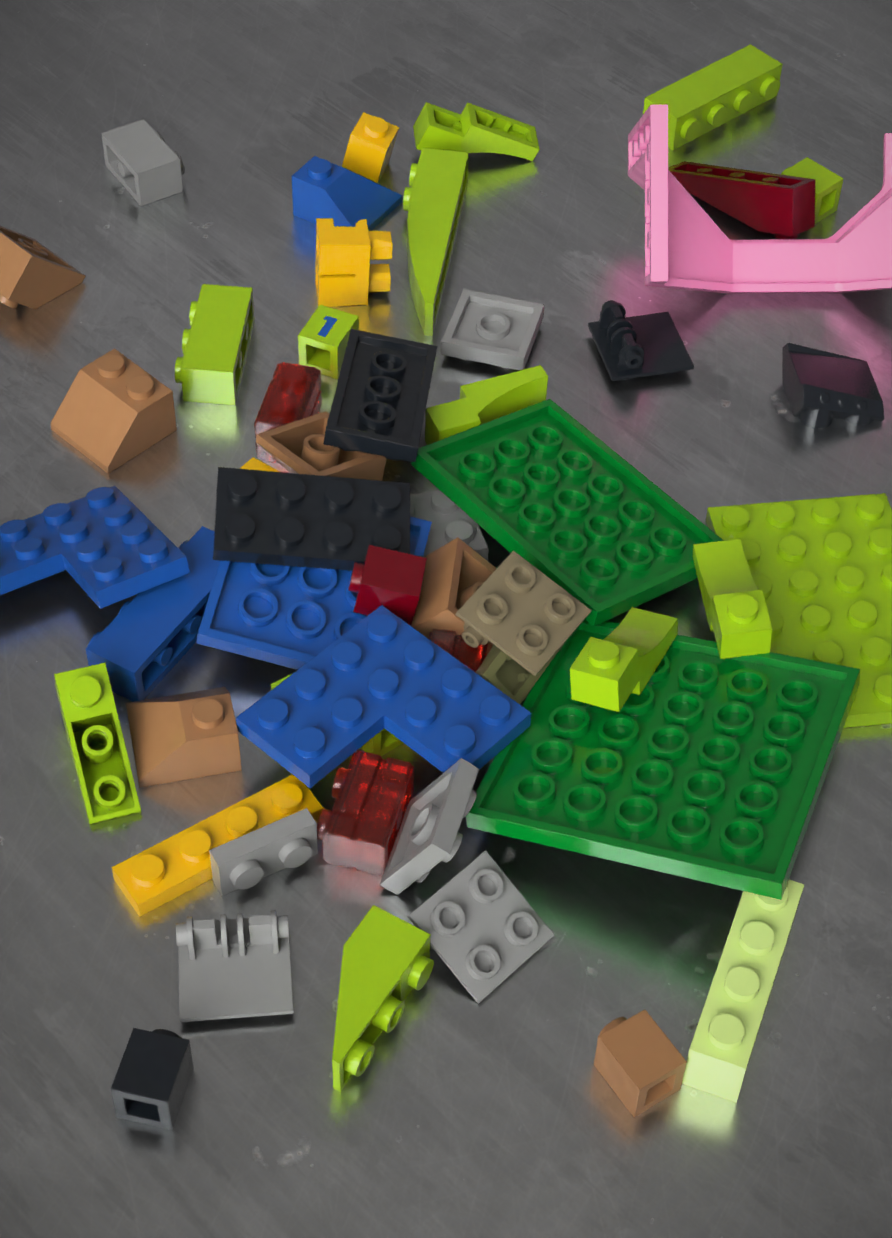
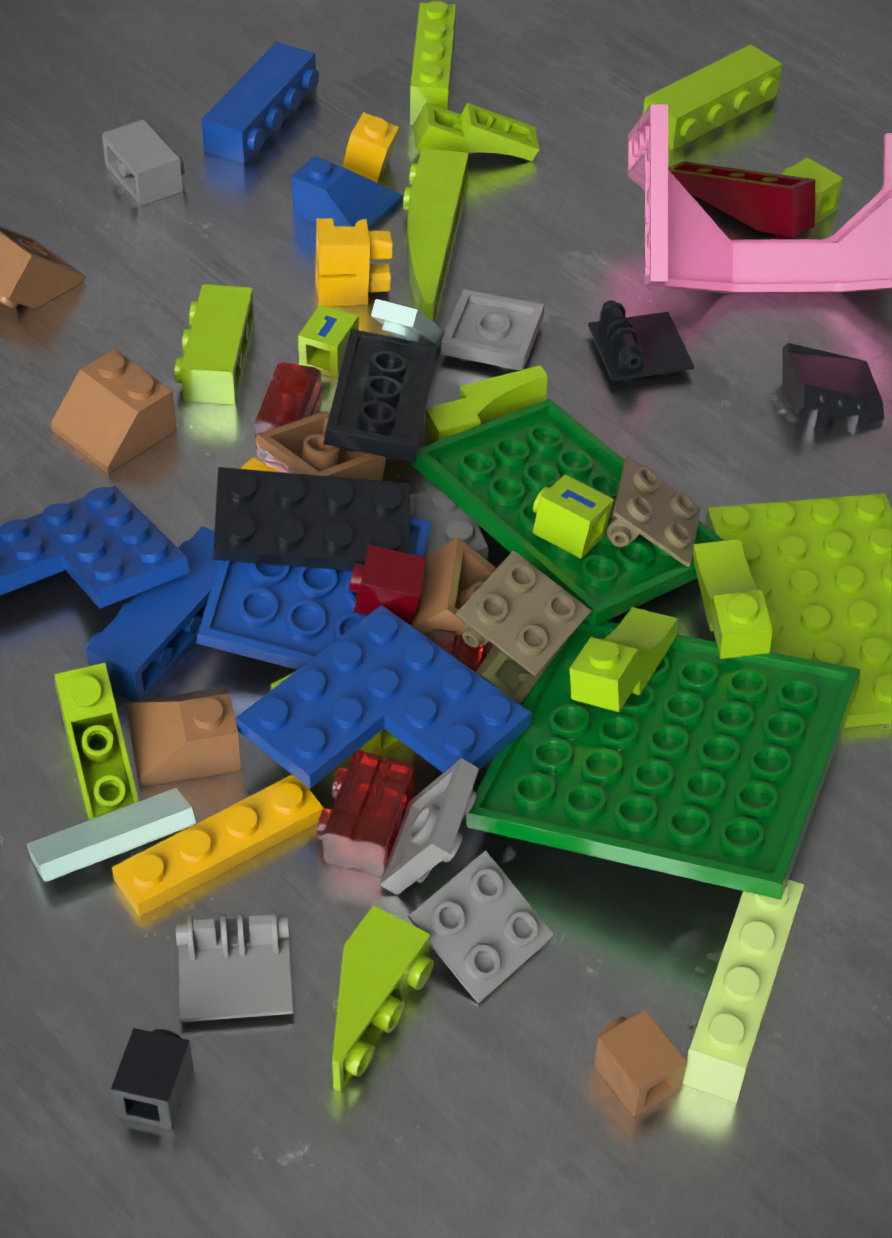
light grey plate [209,808,318,896] -> none
none -> light aqua tile [27,788,196,881]
none -> blue brick [201,42,319,164]
none -> light aqua plate [371,299,445,349]
none -> lime brick [410,1,456,125]
none -> lime brick [532,474,614,559]
none -> dark tan hinge [607,457,701,567]

